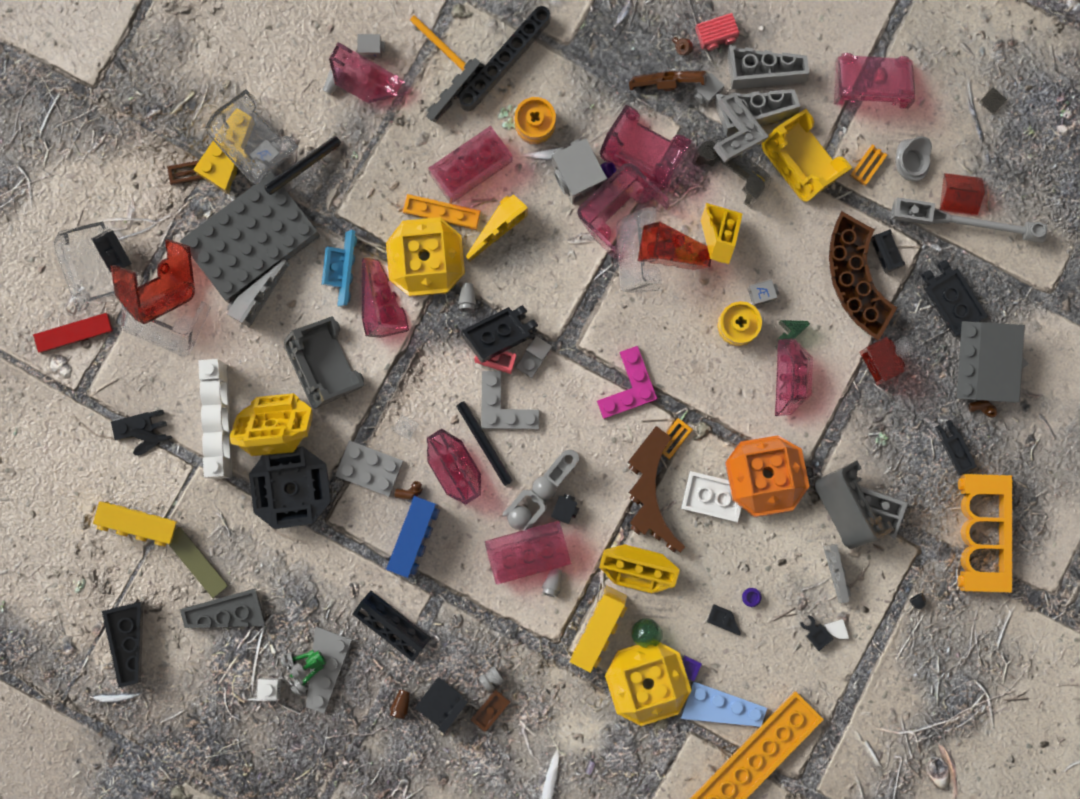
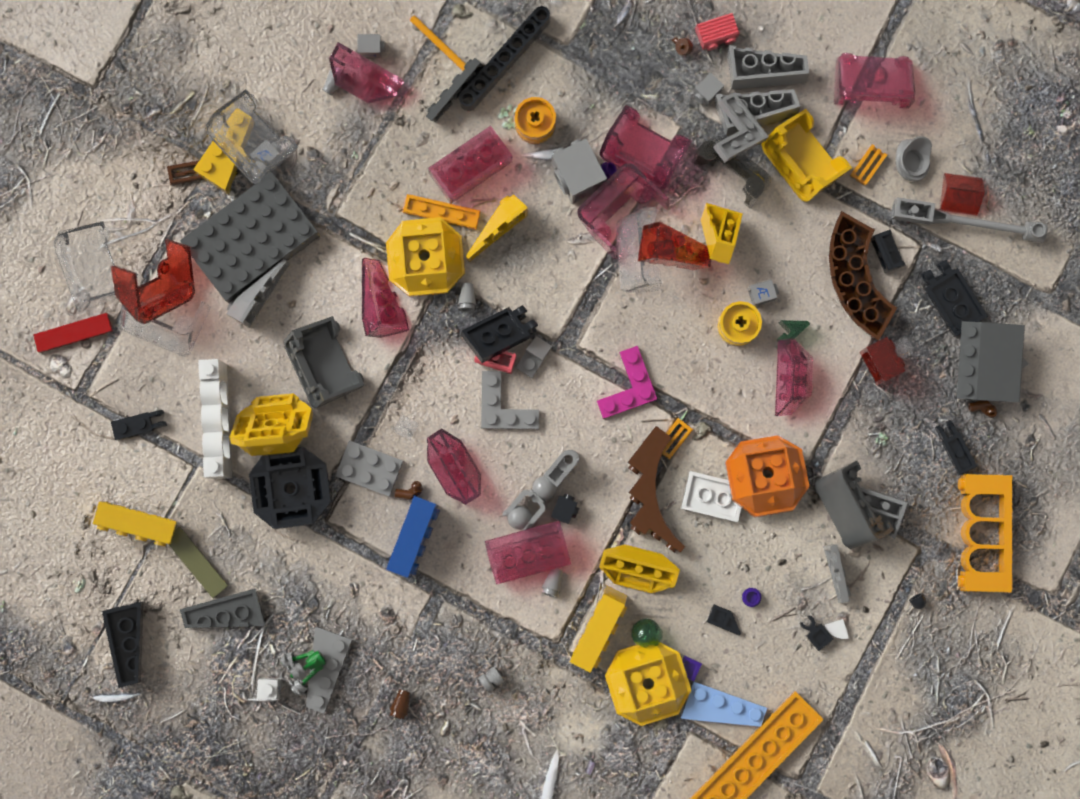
black hinge [91,229,132,273] -> none
black piece [130,428,172,455] -> none
black axle [264,136,341,195] -> none
dark azure bracket [321,230,357,307] -> none
black fence [352,591,431,662] -> none
black bracket [415,677,469,734] -> none
black axle [456,401,513,486] -> none
reddish brown plate [470,689,510,732] -> none
reddish brown plate [629,71,707,91] -> none
clear smoke tile [979,87,1007,114] -> none

